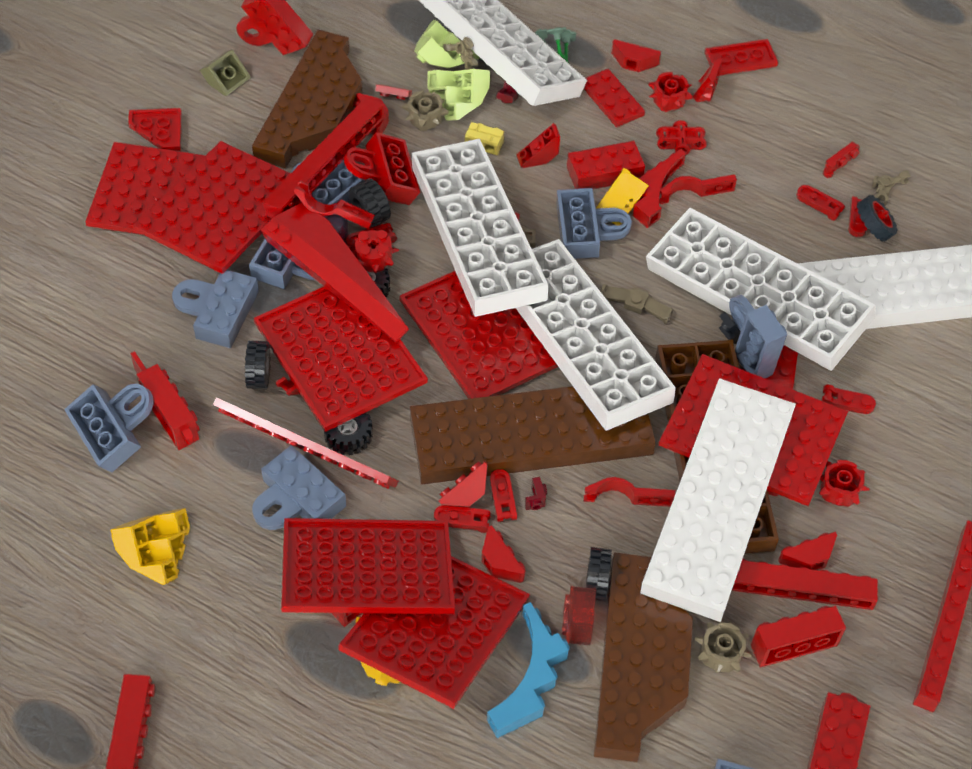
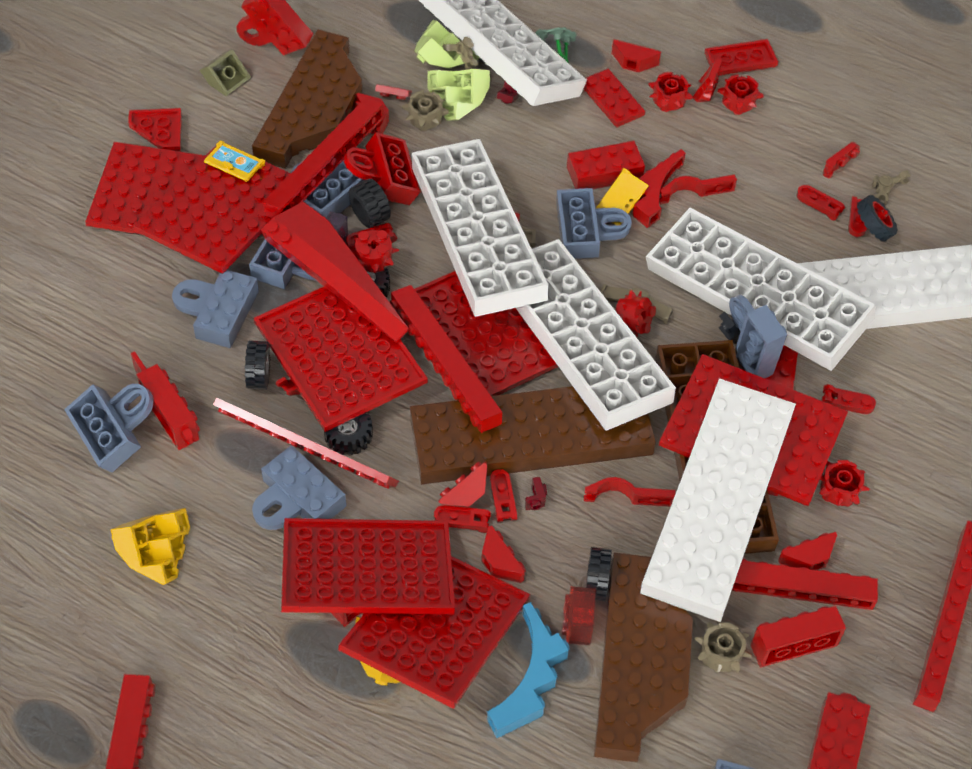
red piece [294,180,375,229] -> none
light yellow brick [465,122,504,155] -> none
red slope [516,123,561,168] -> none
red axle [656,120,707,156] -> none
none -> door [204,140,266,182]
none -> red brick [390,285,502,433]
none -> red brick [615,290,656,338]
none -> red brick [717,74,764,115]

